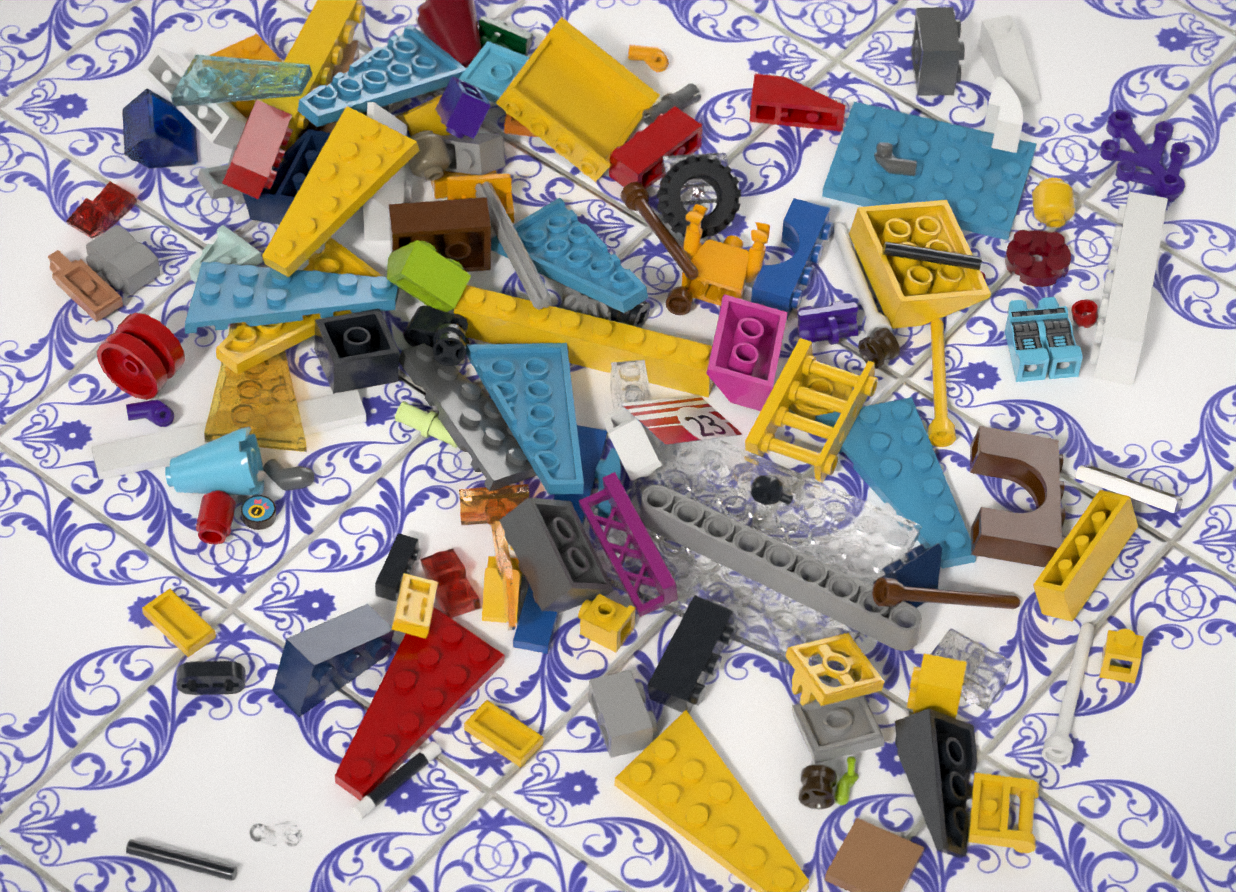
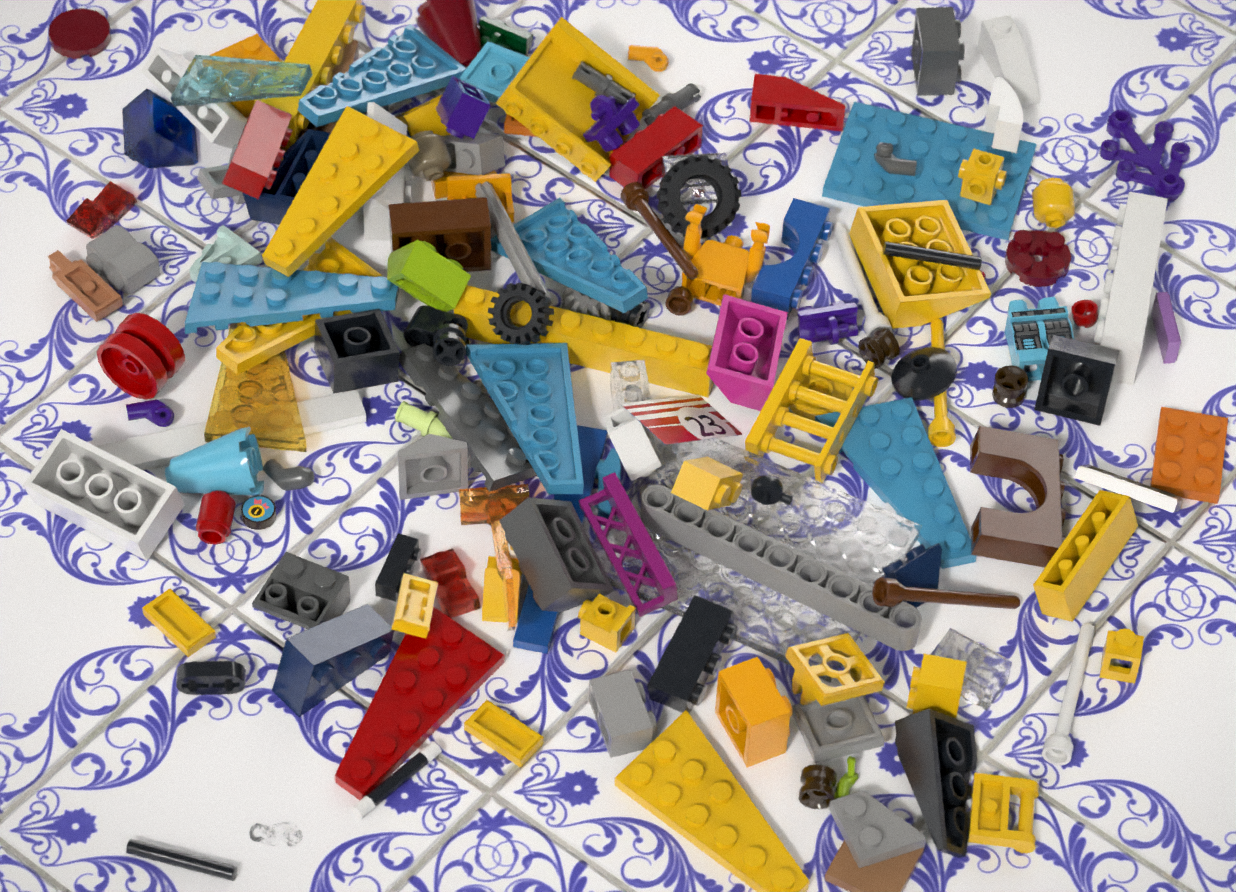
none -> white brick [23,429,185,561]
none -> dark red tile [48,8,111,59]
none -> dark grey slope [252,552,351,629]
none -> light grey slope [397,434,468,500]
none -> black tyre [488,283,554,345]
none -> dark grey pin [572,60,636,105]
none -> dark purple hips [583,95,641,152]
none -> yellow brick [671,457,743,510]
none -> light orange brick [715,656,793,767]
none -> light grey wing [829,790,926,869]
none -> black dish [891,347,957,400]
none -> yellow brick [958,149,1007,205]
none -> dark brown wheel [992,365,1028,408]
none -> black brick [1034,335,1119,426]
none -> orange plate [1150,407,1228,504]
none -> medium lavender tile [1151,292,1181,364]

